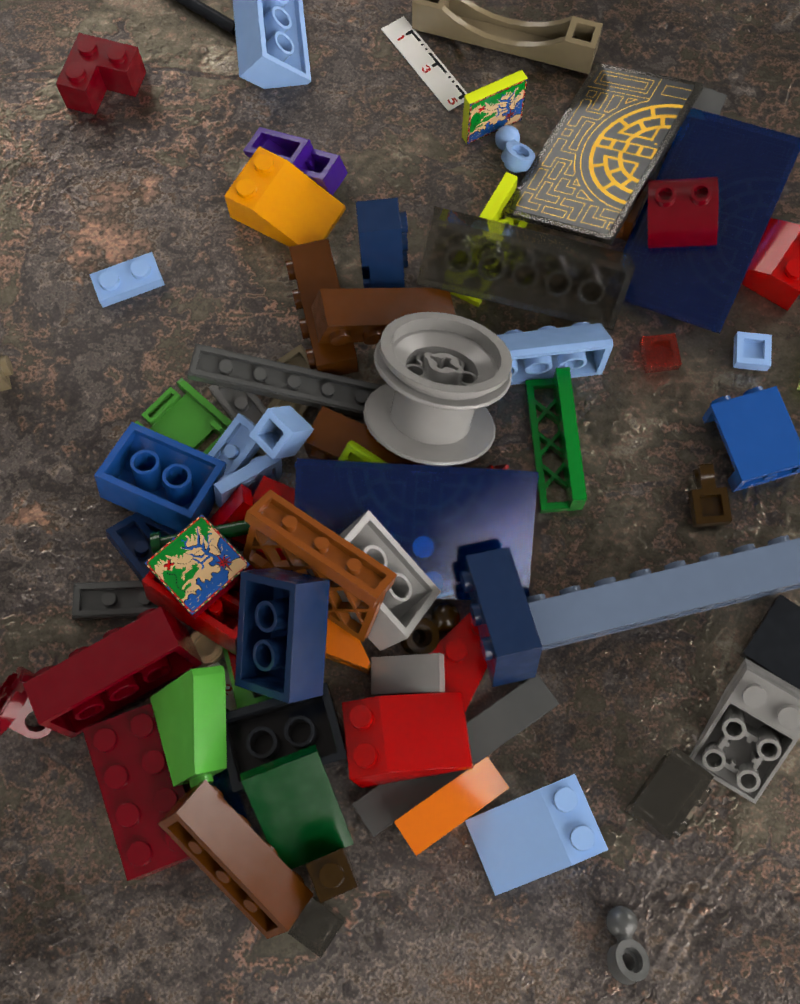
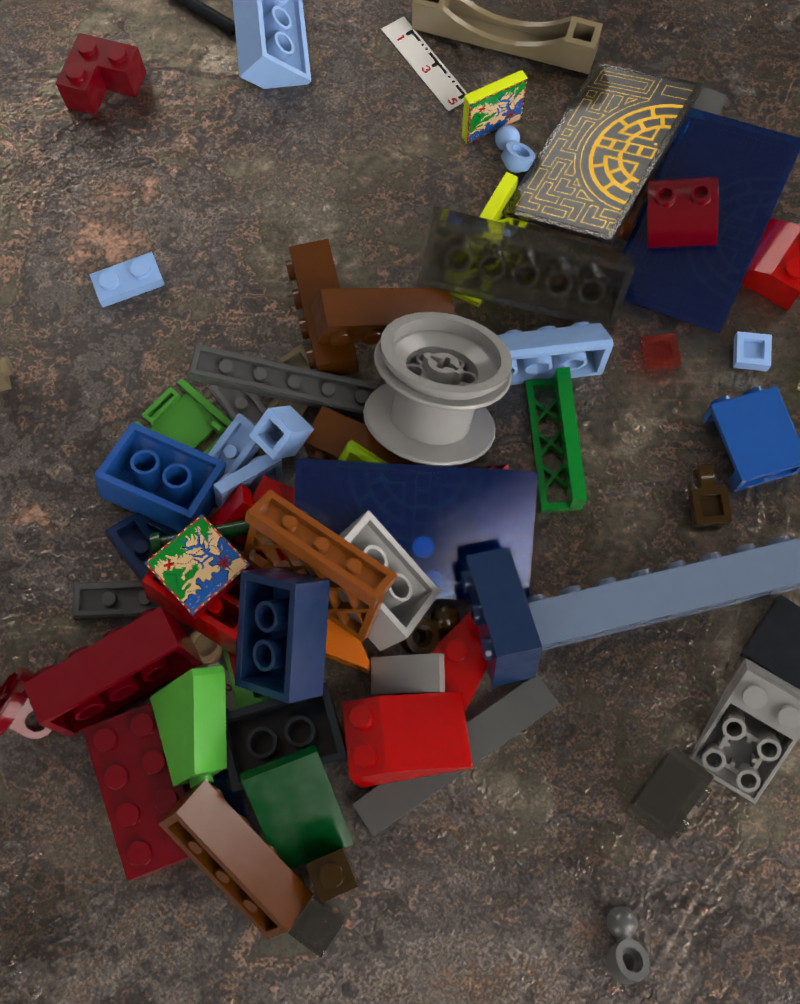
light orange slope [224,146,346,247] -> none
dark purple slope [243,127,348,196] -> none
dark blue wedge [356,198,408,288] -> none
orange slope [394,756,509,856] -> none
light blue slope [465,774,608,896] -> none

